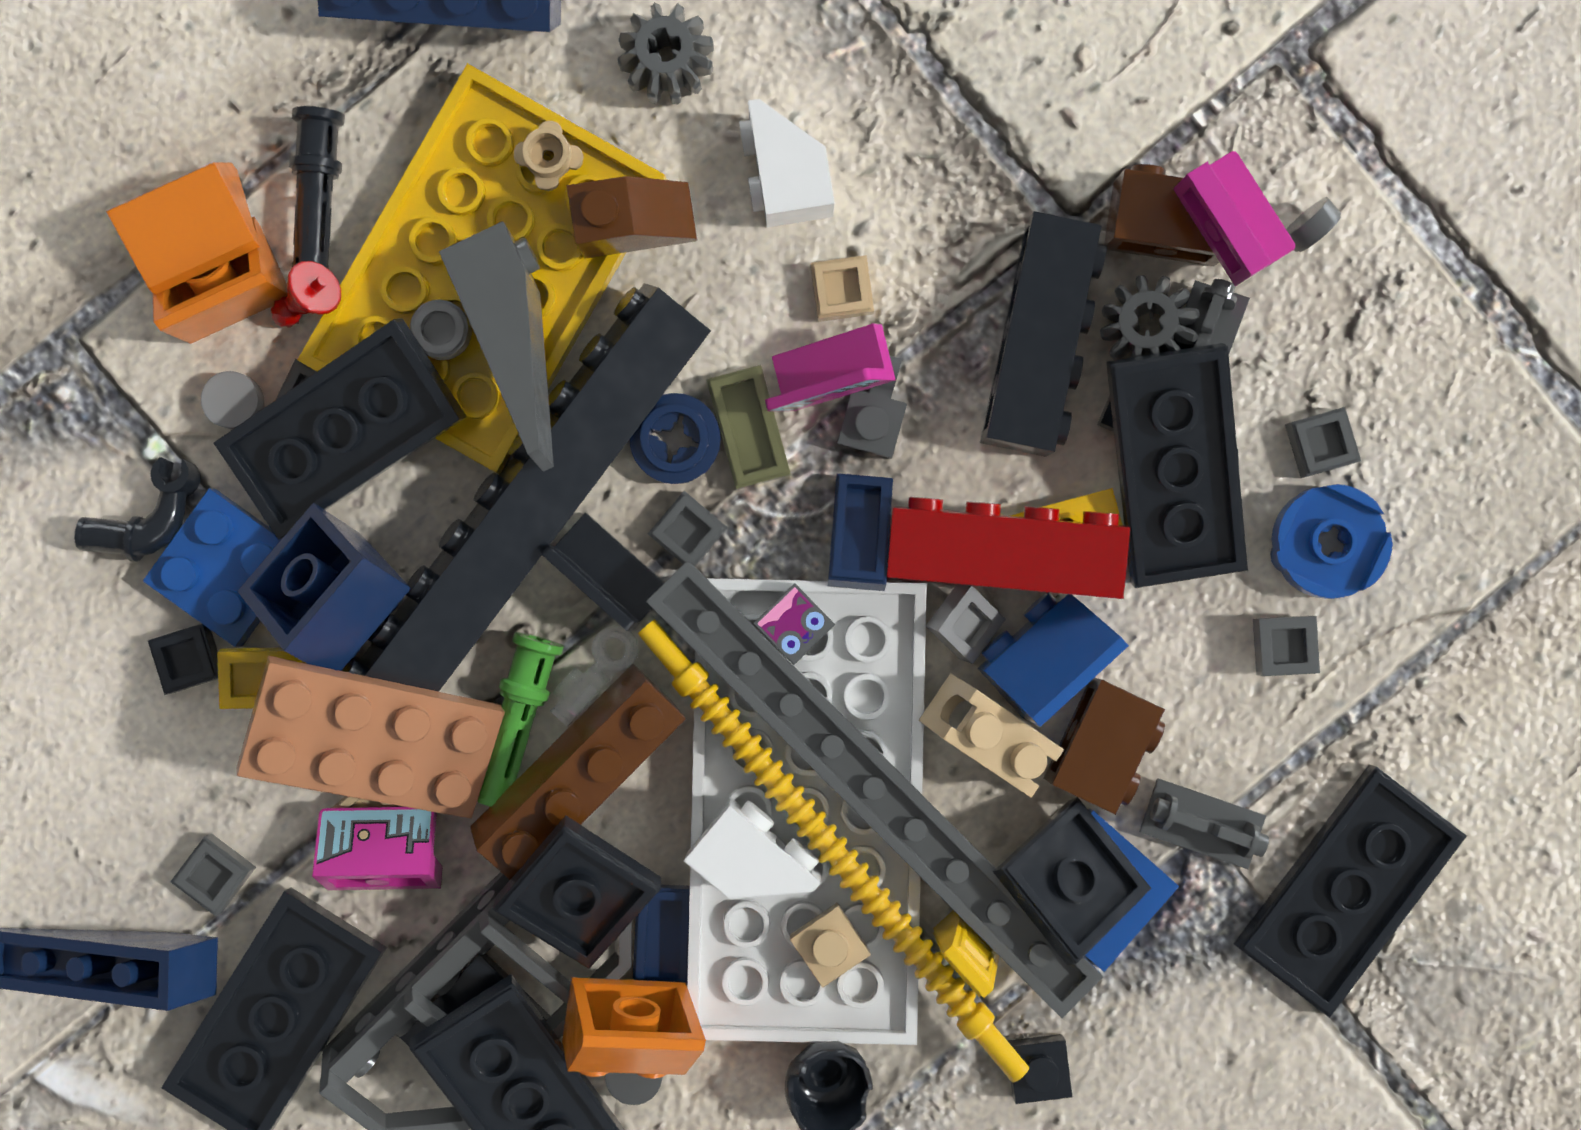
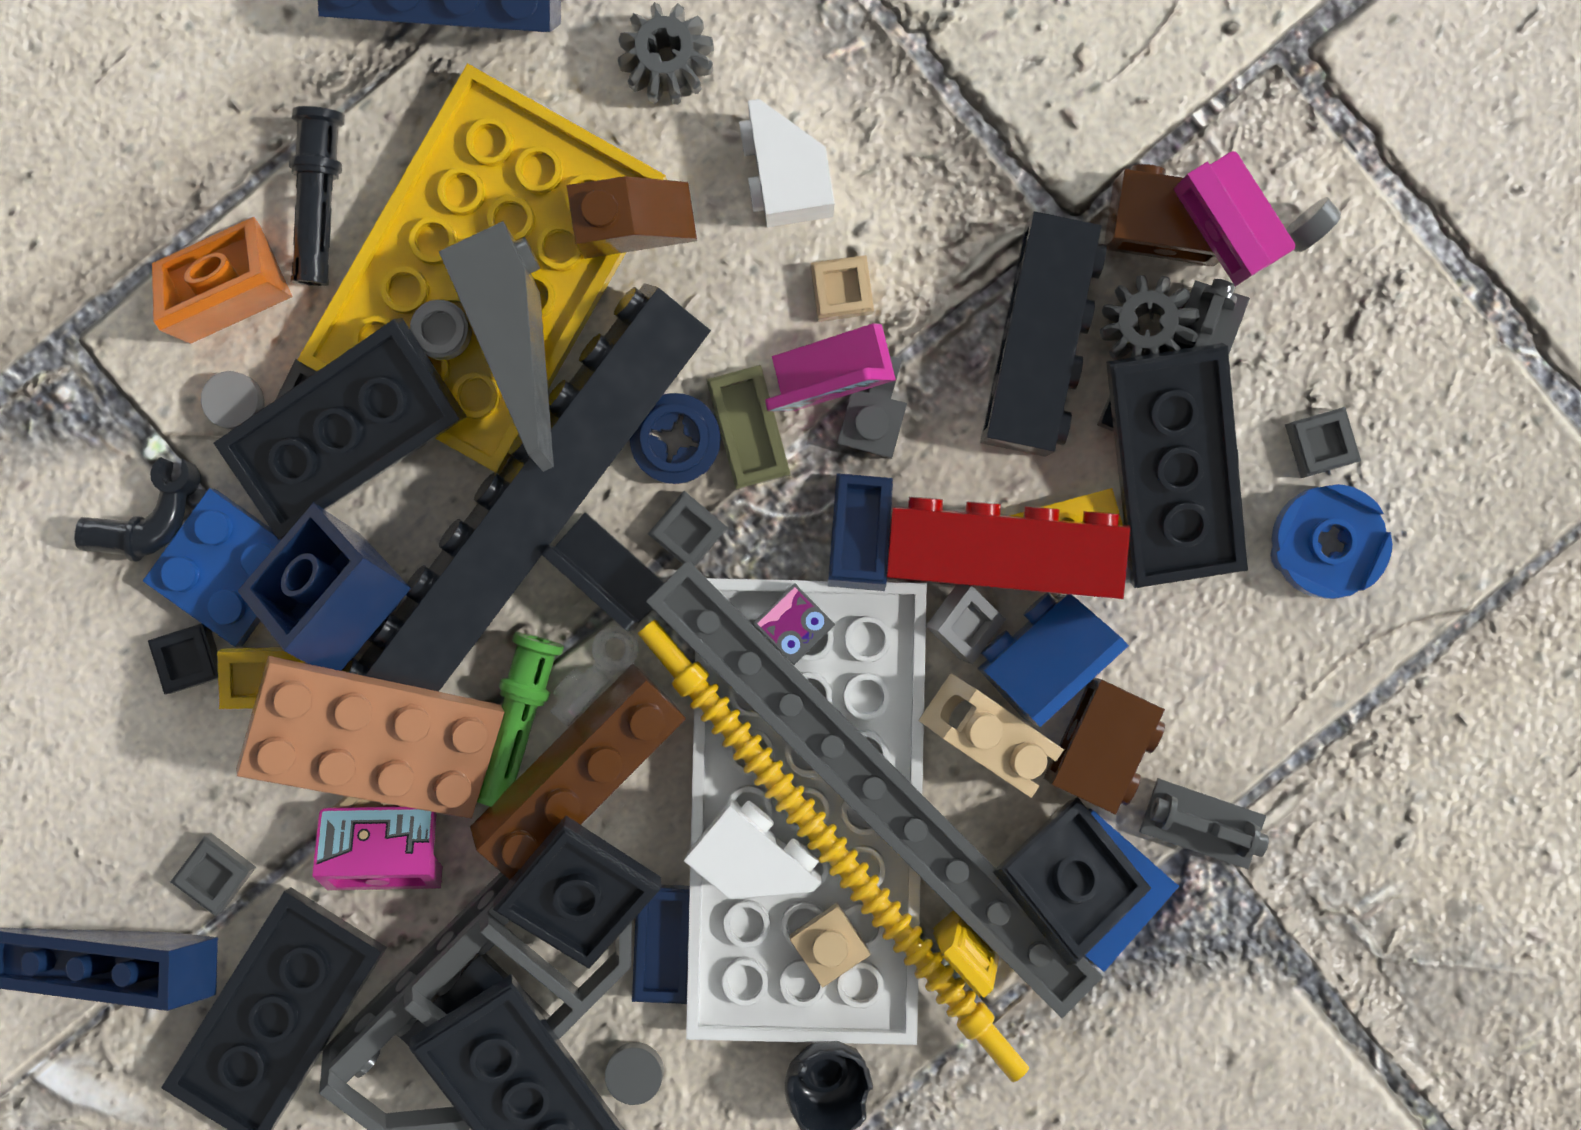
orange slope [106,162,260,295] -> none
piece [270,261,341,328] -> none
tan plate [514,121,584,191] -> none
orange slope [562,977,706,1079] -> none
black plate [1008,1034,1073,1104] -> none
black tile [1234,764,1467,1018] -> none
dark grey plate [1253,616,1320,676] -> none

